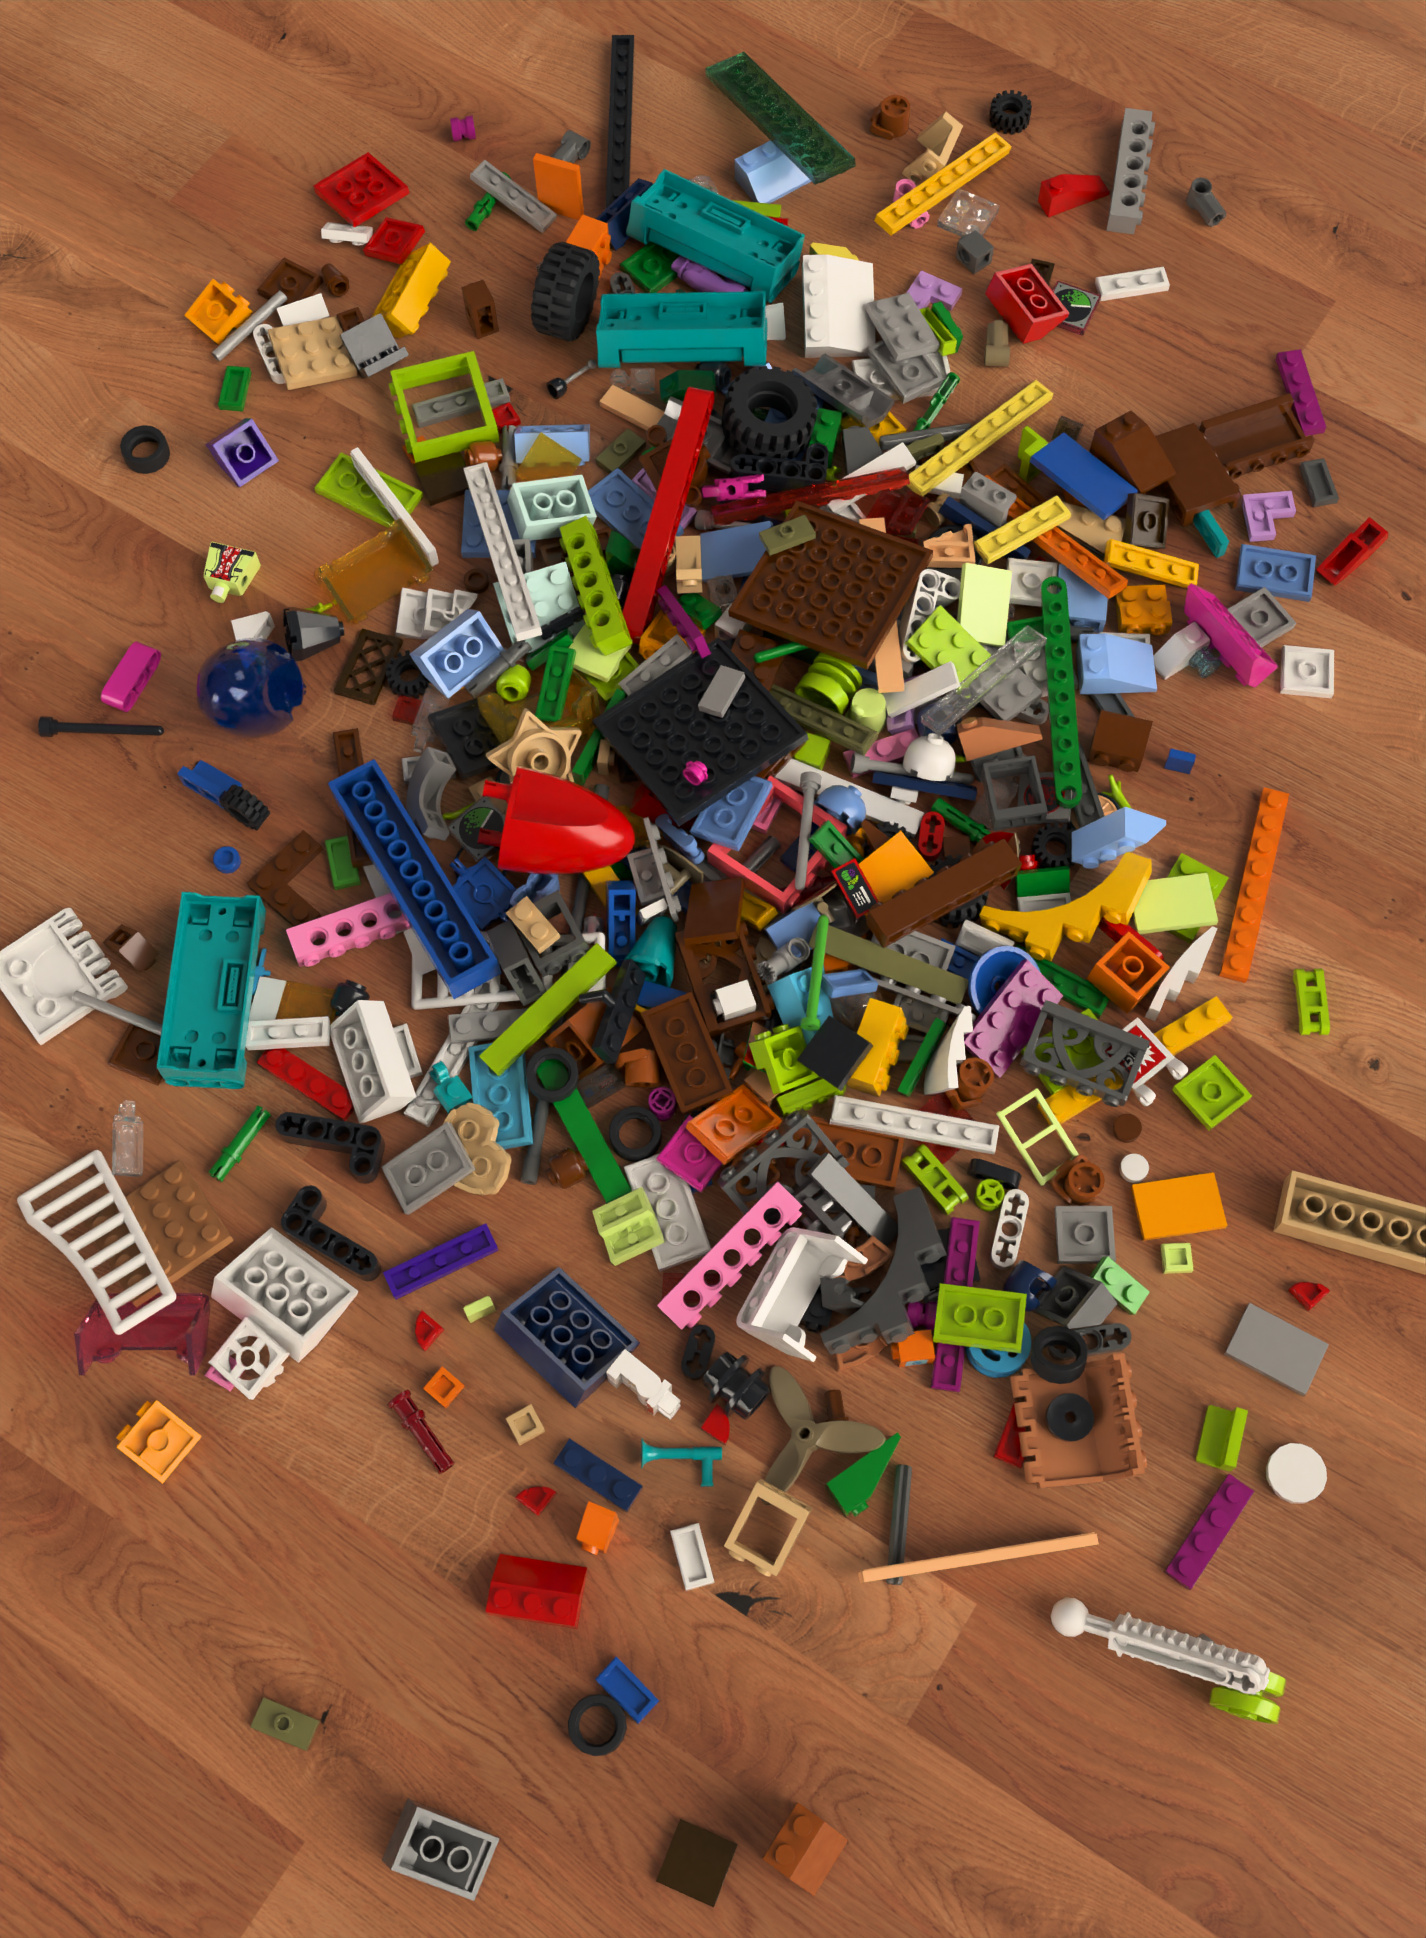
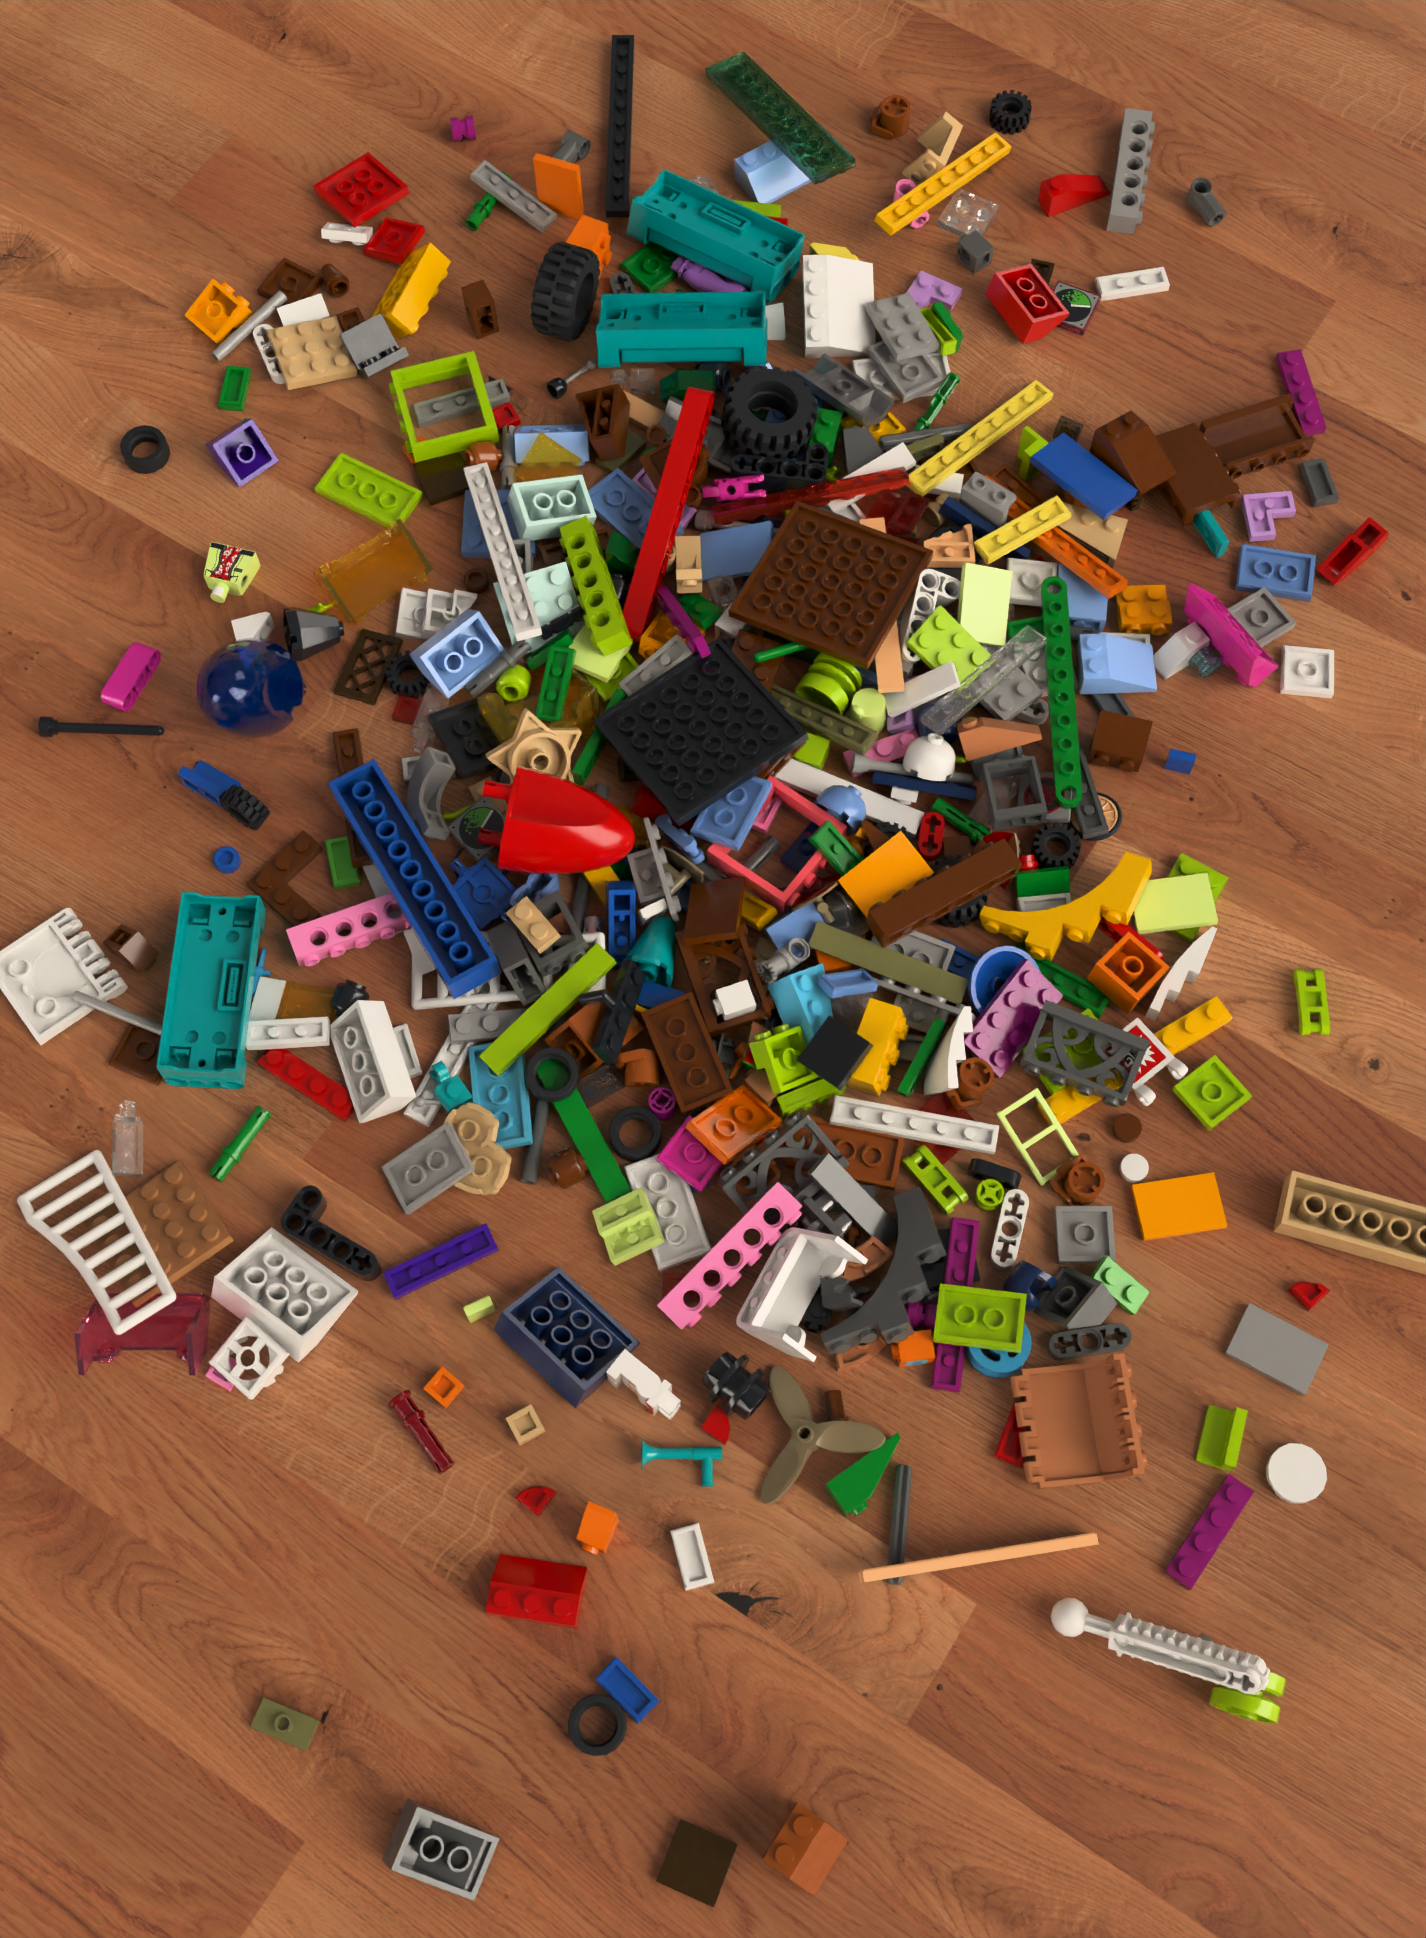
light orange plate [116,1399,202,1484] -> none
black beam [275,1112,385,1184] -> none
white tile [350,447,439,567] -> none
red tile [415,1310,444,1351] -> none
dark blue plate [553,1438,643,1513] -> none
dark blue slope [596,178,653,251] -> none
tan plate [597,739,616,775] -> none
black beam [681,1325,715,1381] -> none
dark pink plate [683,761,708,785] -> none
light grey tile [698,665,745,718] -> none
tan window [724,1479,812,1577] -> none
olive plate [759,515,816,556] -> none
light grey piece [795,771,822,890] -> none
bright green bar [800,915,829,1031] -> none
tile [831,858,879,919] -> none
white tile [955,919,1015,956] -> none
dark tan piece [984,320,1010,367] -> none
black tyre [1030,1326,1088,1384] -> none
black piece [1045,1393,1094,1442] -> none
light blue slope [1072,807,1166,869] -> none
lime bar [1102,774,1132,809] -> none
yellow tile [1104,539,1199,588] -> none
dark brown tile [1124,493,1170,549] -> none
yellowish green tile [1160,1243,1193,1274] -> none
orange plate [1219,787,1289,983] -> none
none -> reddish brown wedge [575,383,631,462]

